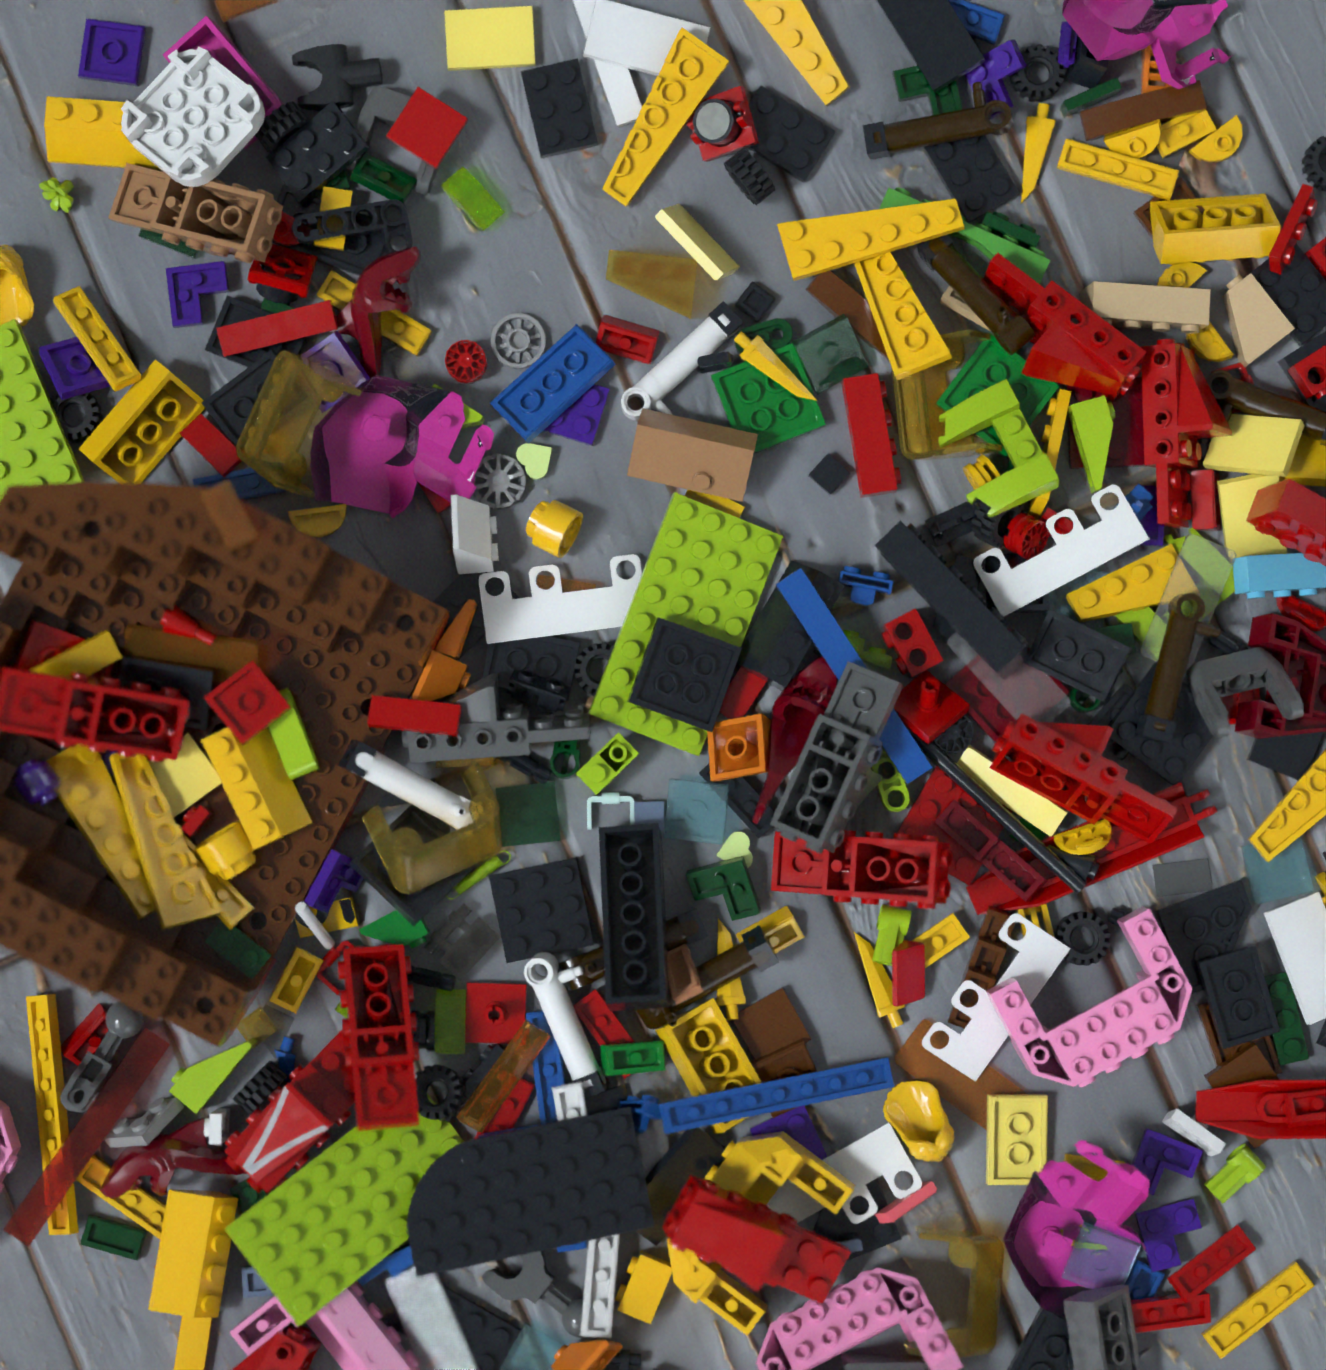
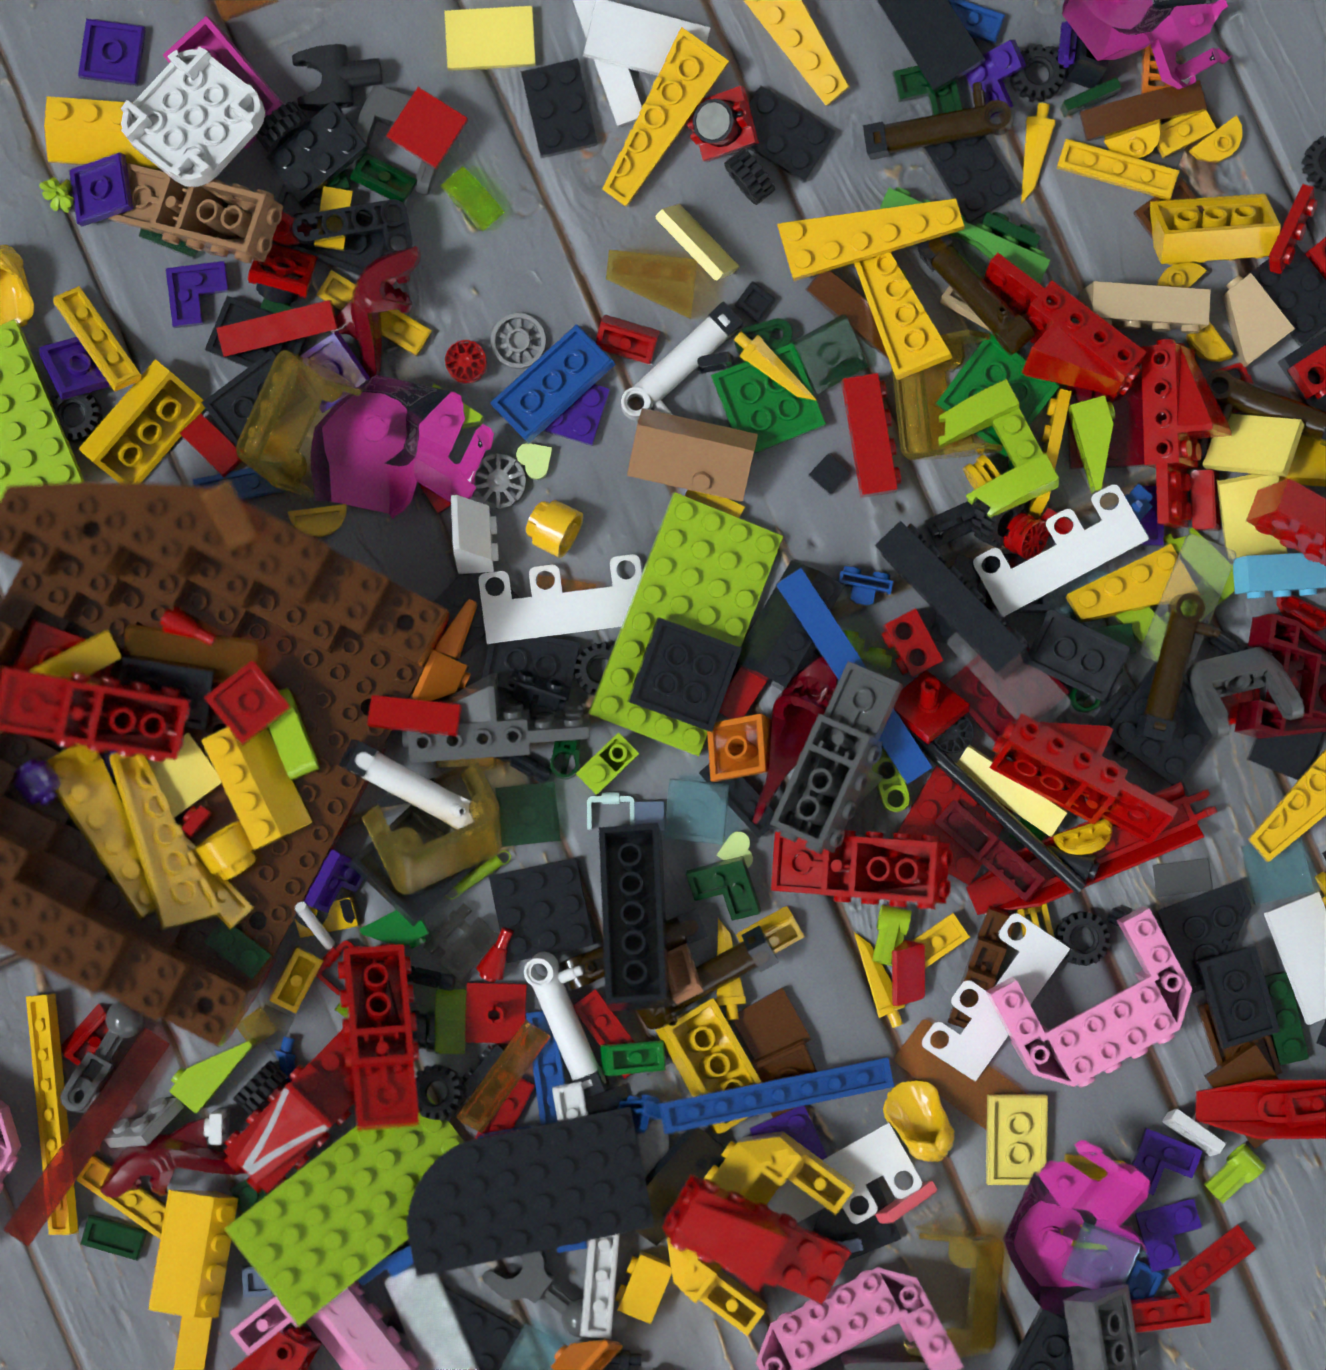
yellow tile [1201,1261,1315,1359] -> none
none -> dark purple tile [69,152,134,227]
none -> red cone [476,927,513,982]

